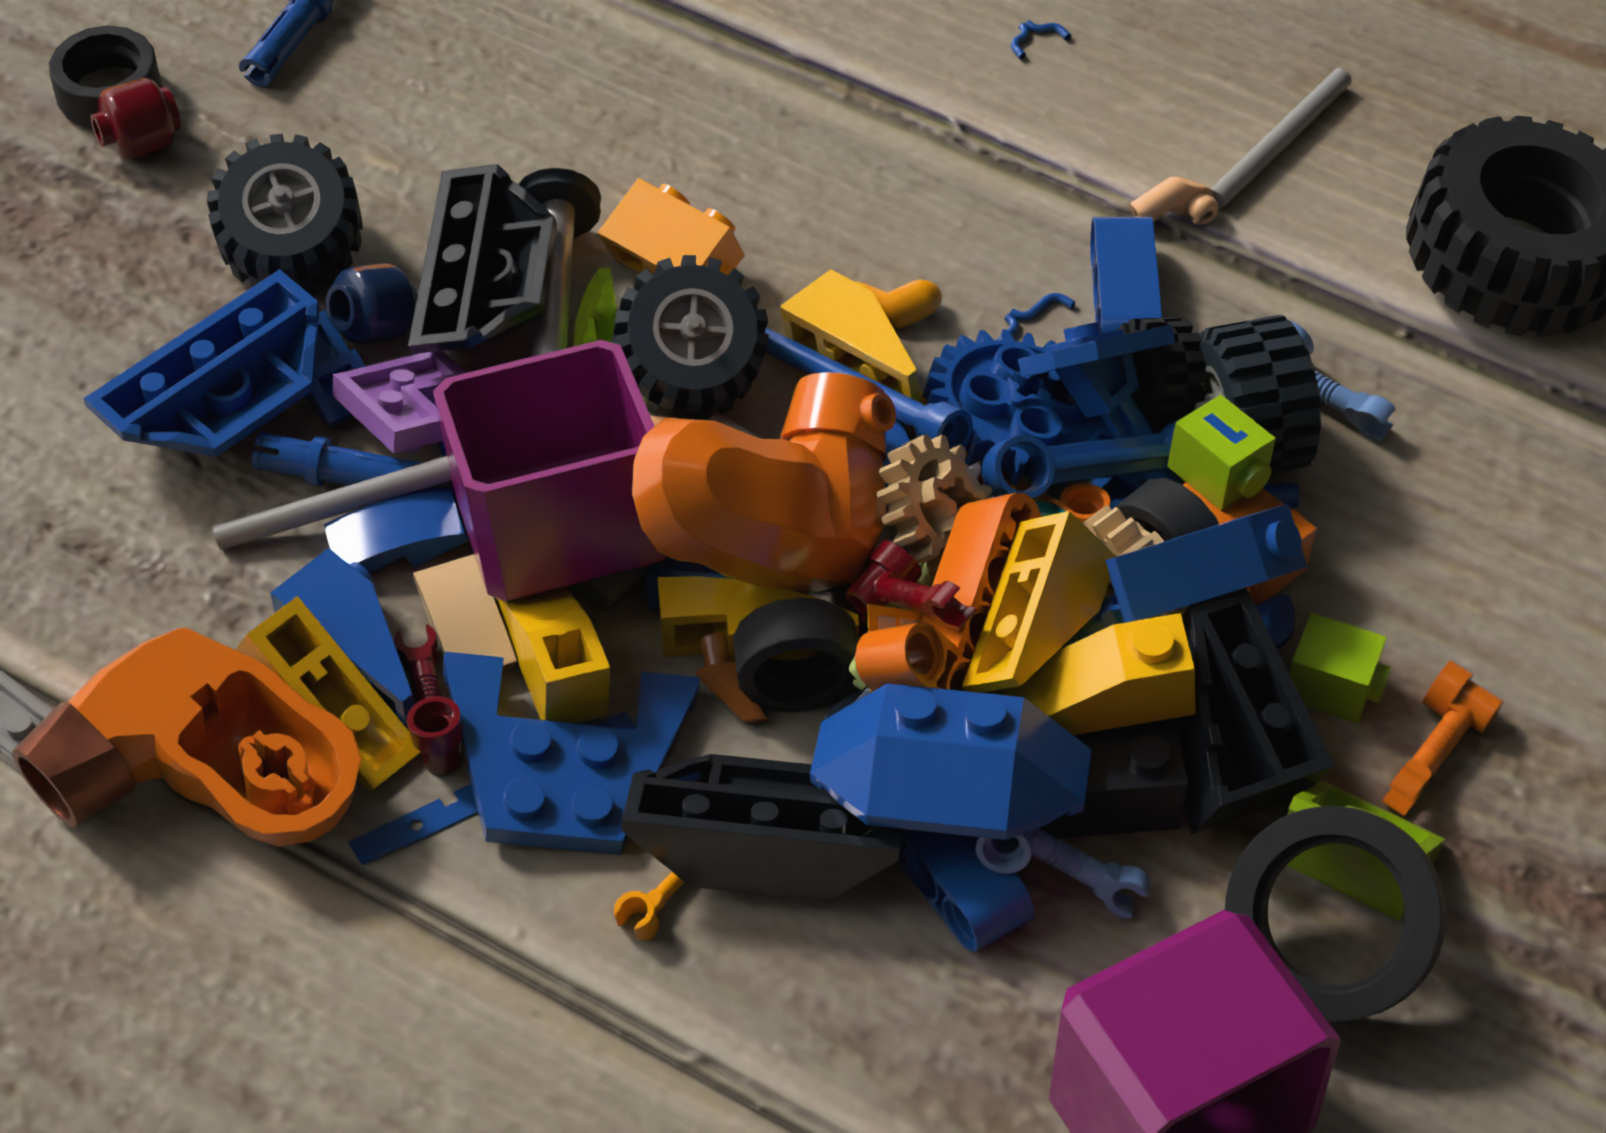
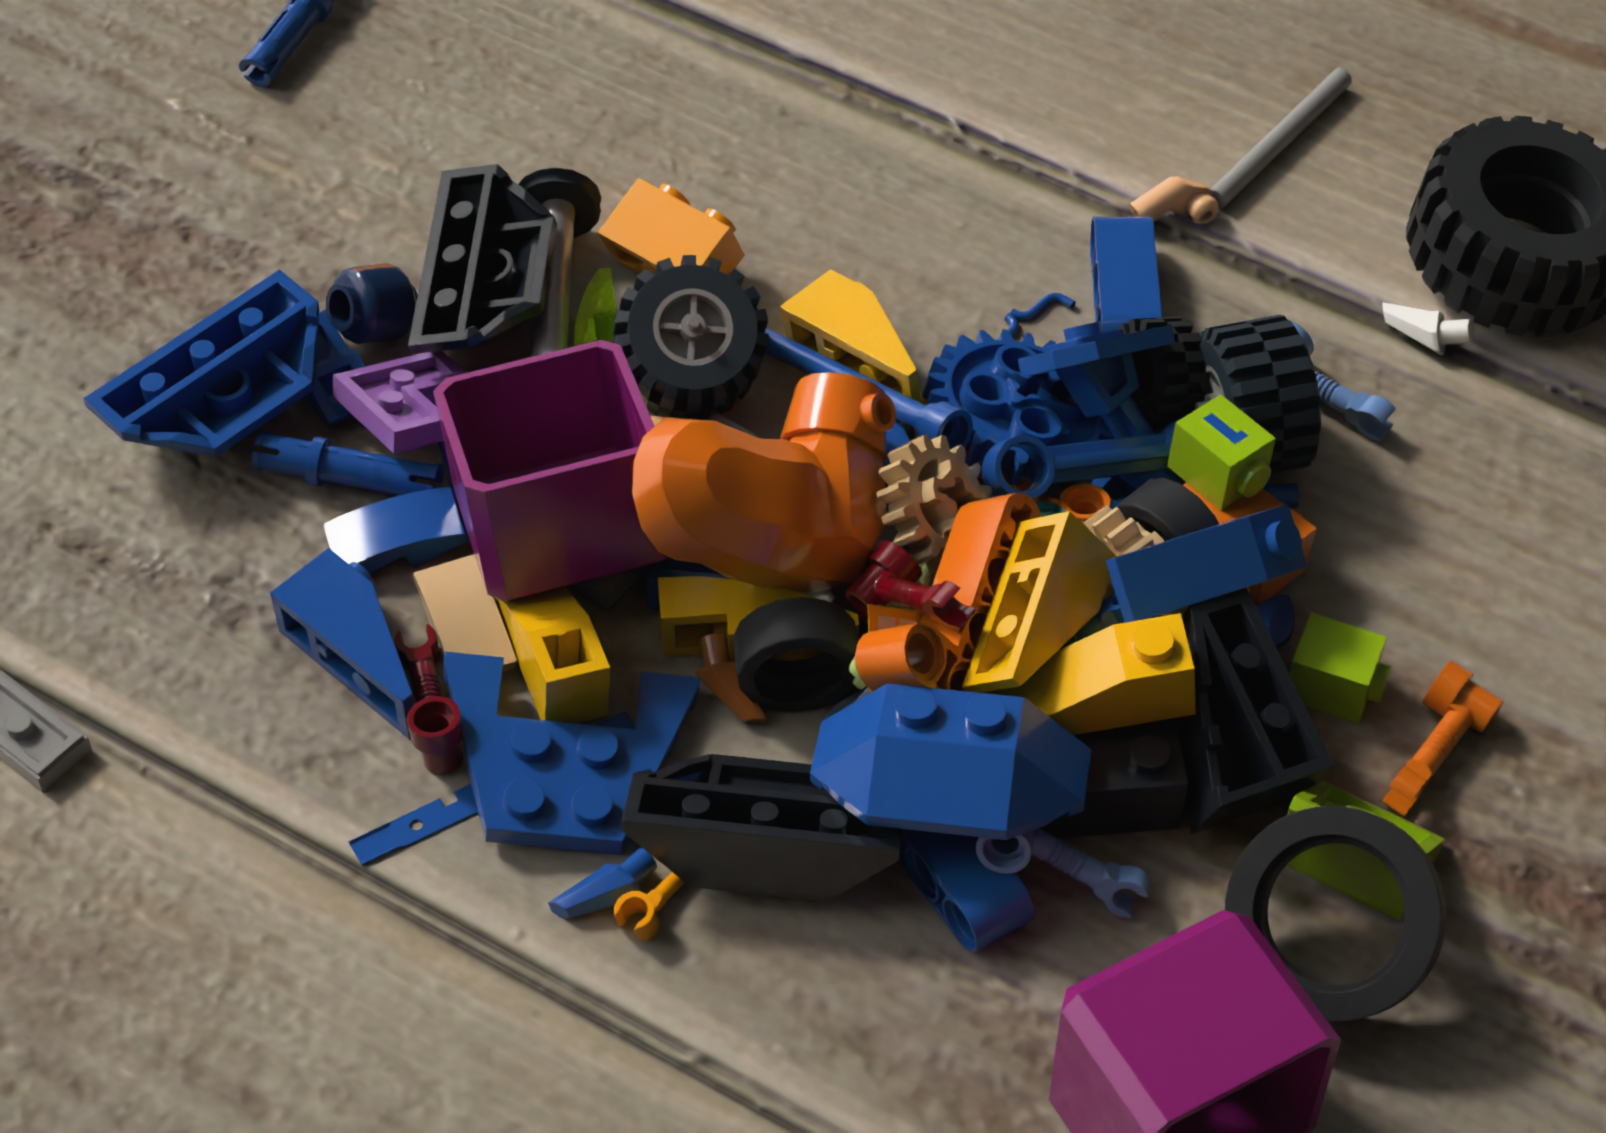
orange piece [12,628,362,847] -> none
black tyre [49,25,162,128] -> none
dark red head [90,78,181,160] -> none
black wheel [207,134,363,294] -> none
light grey bar [213,456,452,550] -> none
yellow slope [235,596,421,792] -> none
light orange arm [862,279,942,328] -> none
blue piece [1011,20,1071,59] -> none
none -> blue bar [548,848,657,918]
none -> white bar [1383,302,1474,355]

